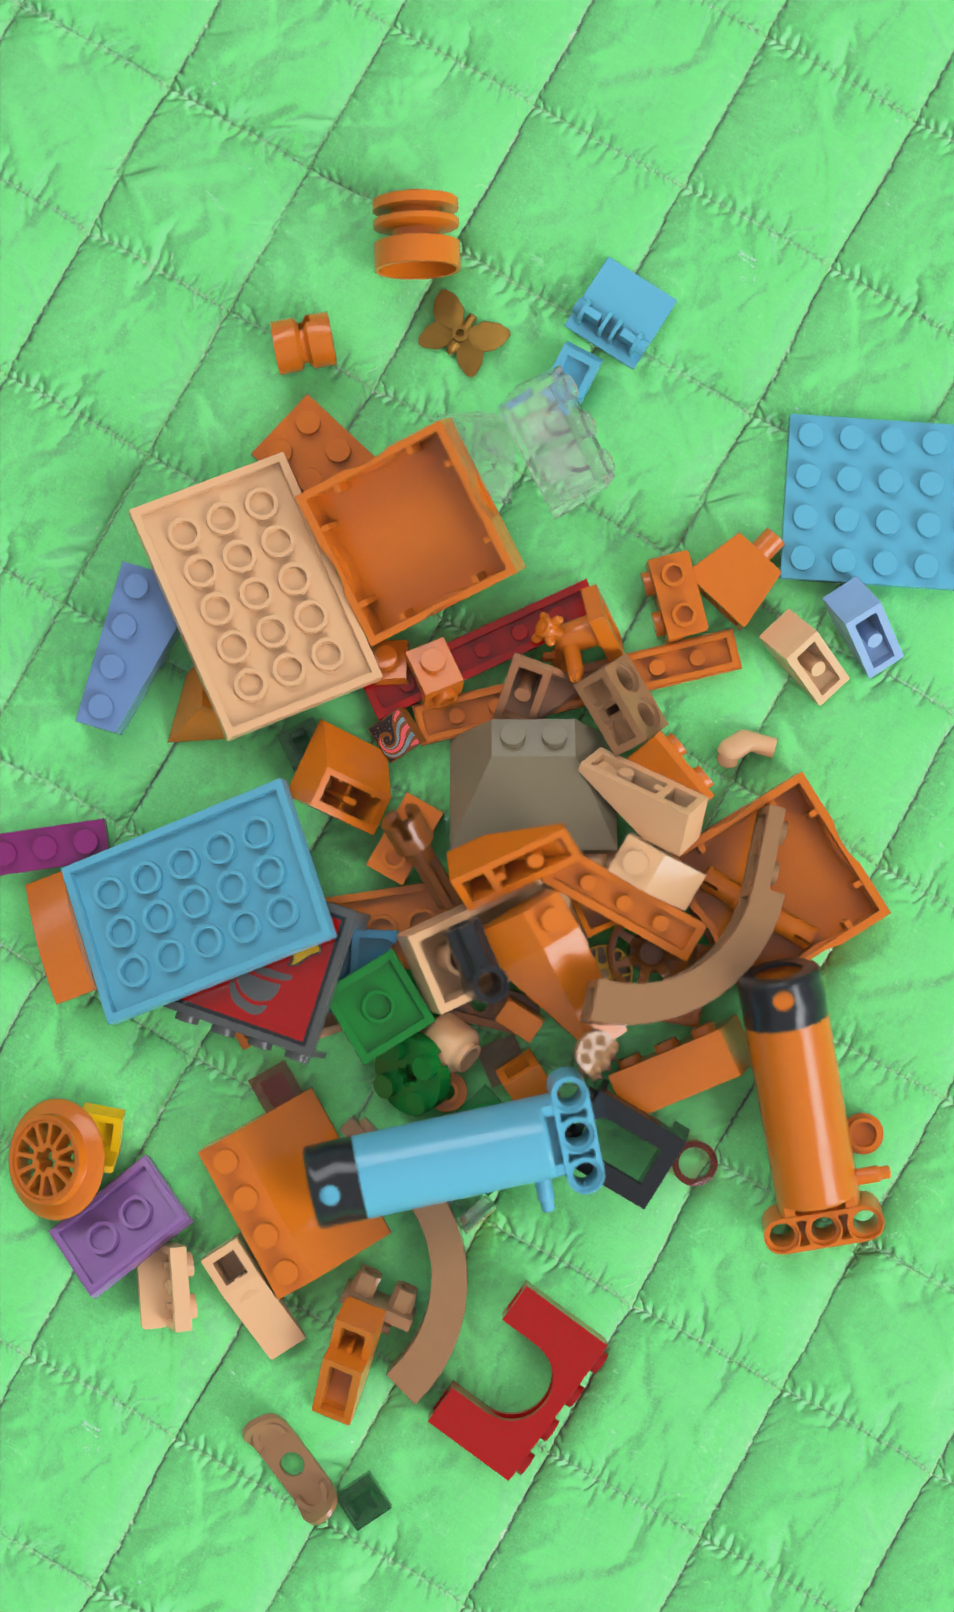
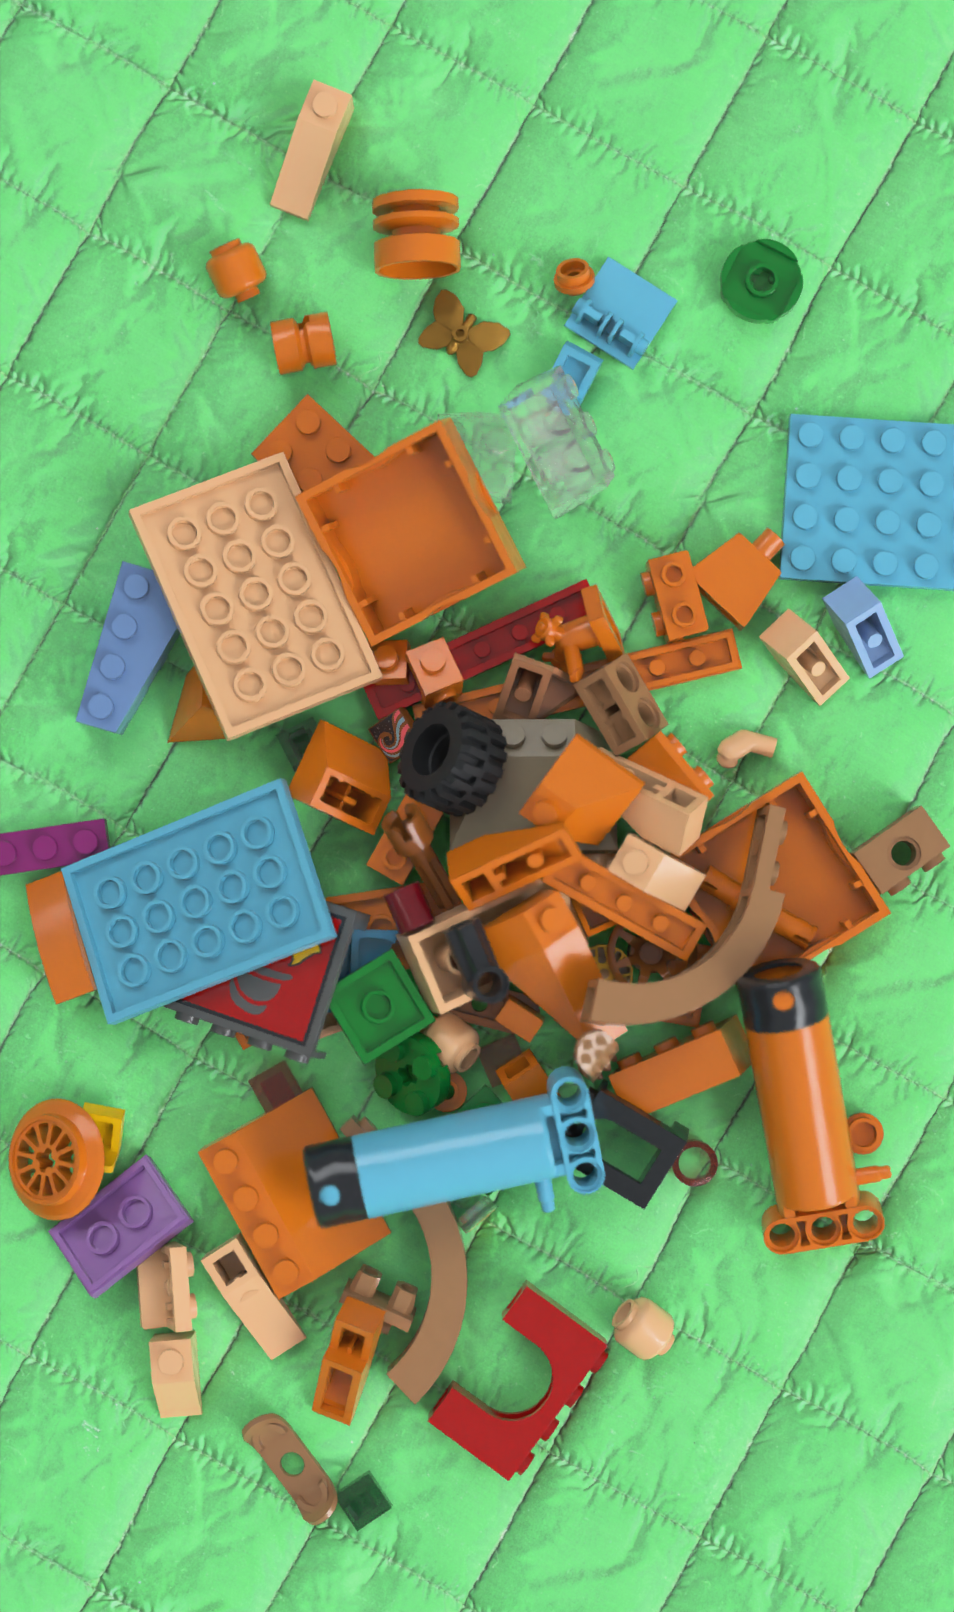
none -> light nougat slope [149,1330,203,1418]
none -> orange head [206,238,267,303]
none -> light nougat slope [270,80,354,221]
none -> dark red piece [384,881,435,935]
none -> black tyre [398,701,507,817]
none -> orange slope [519,733,646,845]
none -> orange plate [554,258,595,296]
none -> light nougat head [612,1297,675,1360]
none -> green plate [720,239,803,324]
none -> medium nougat brick [850,805,950,896]

